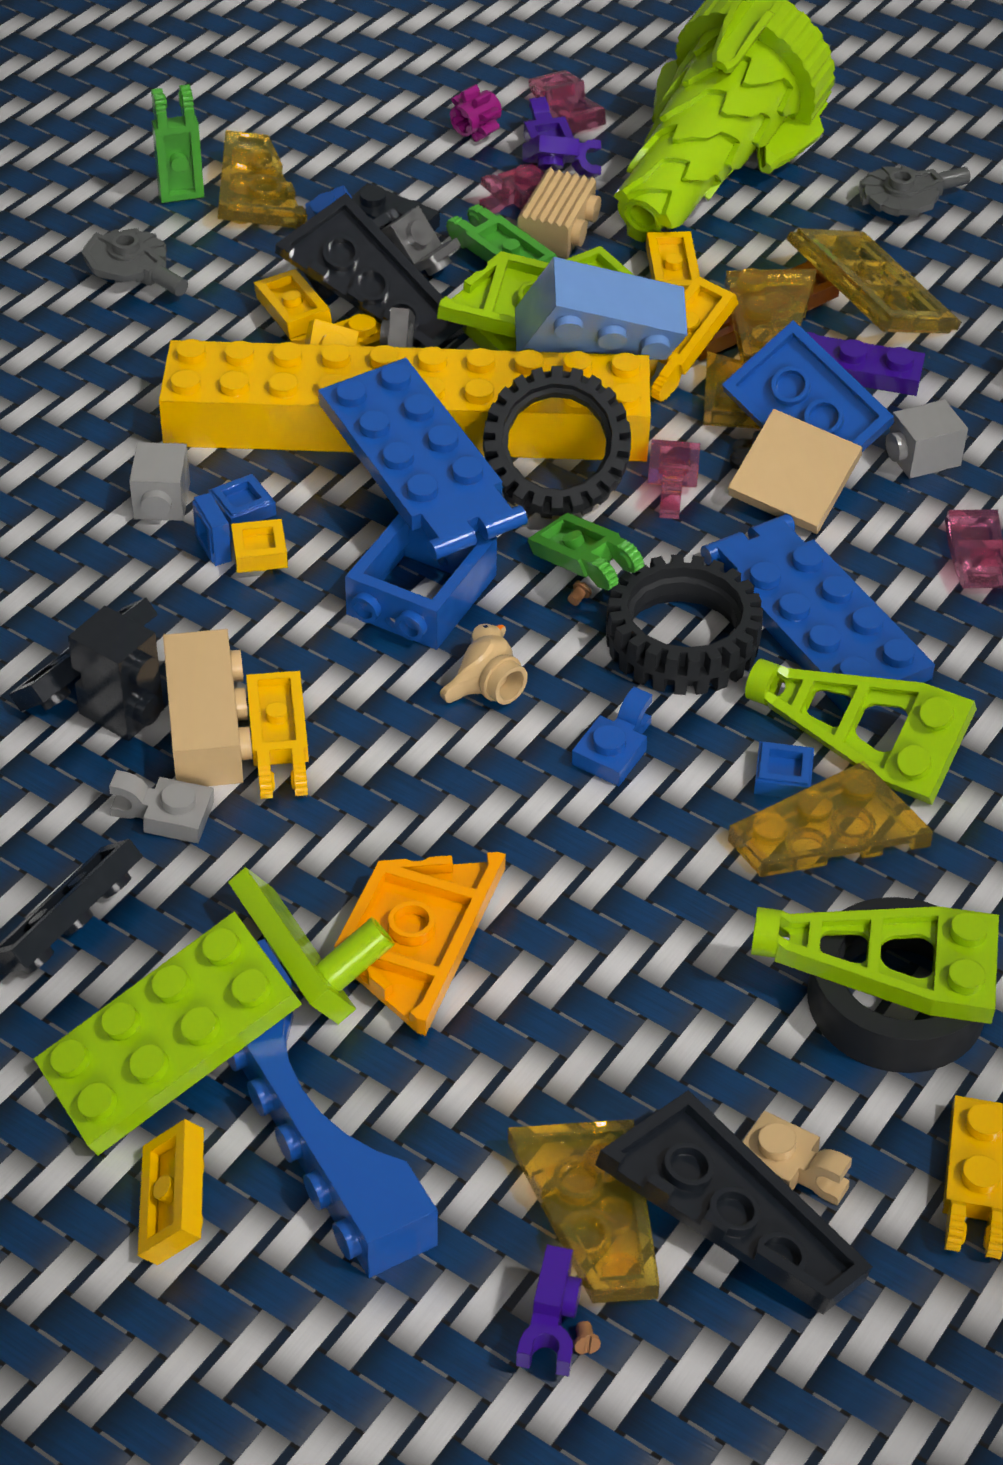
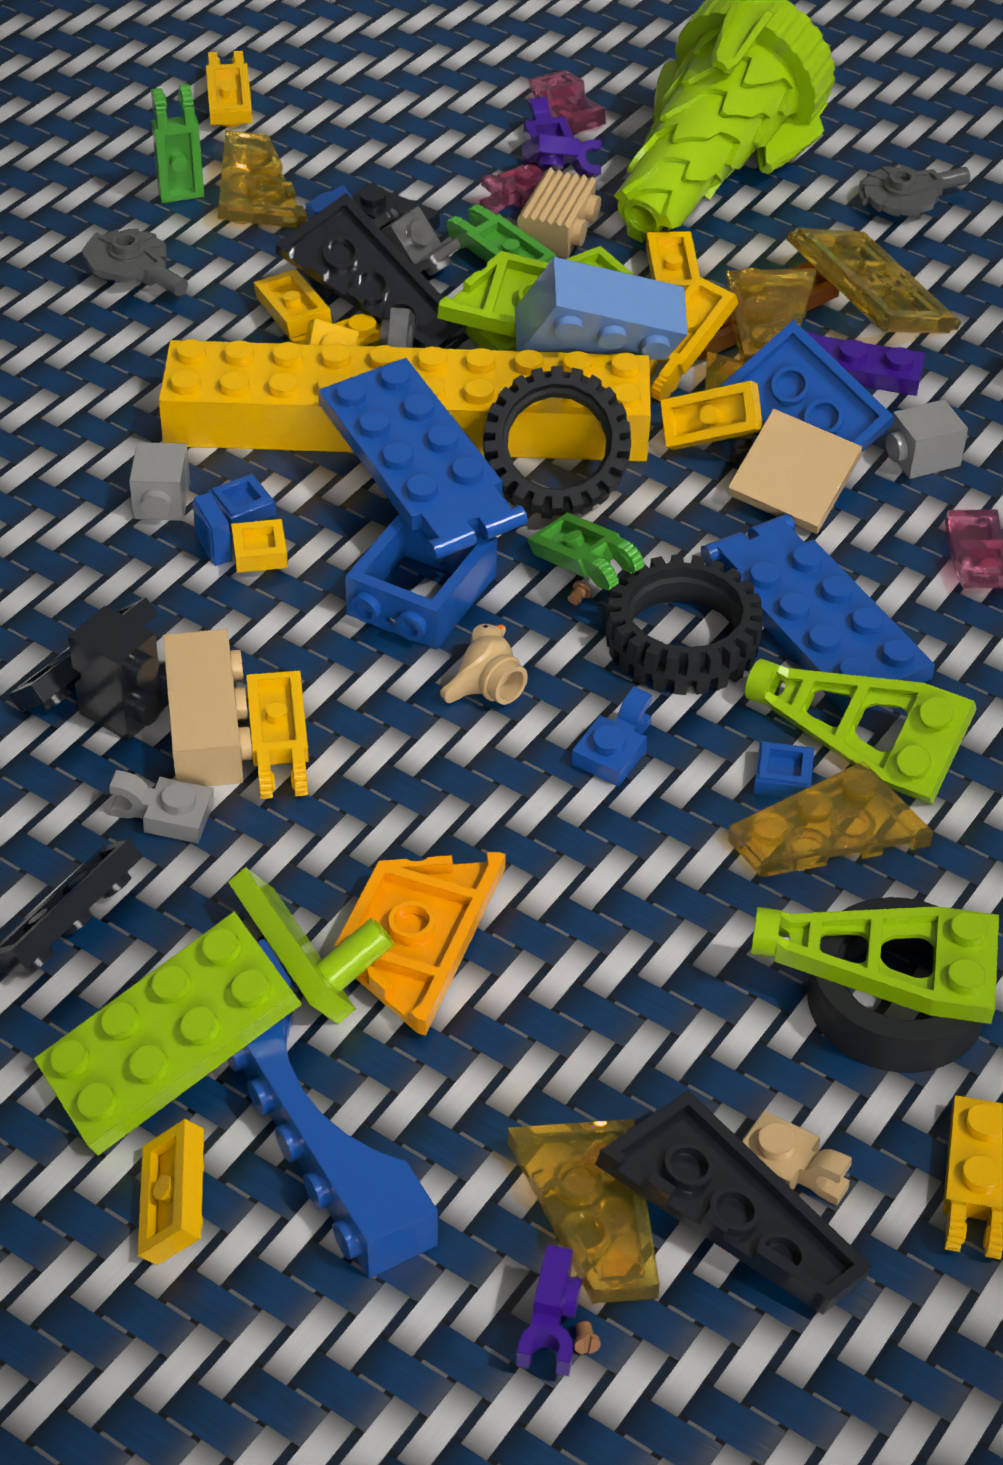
magenta gear [450,84,502,142] -> none
clear pink plate [647,439,700,519] -> none
none -> yellow hinge [206,51,253,127]
none -> yellow plate [660,380,763,450]

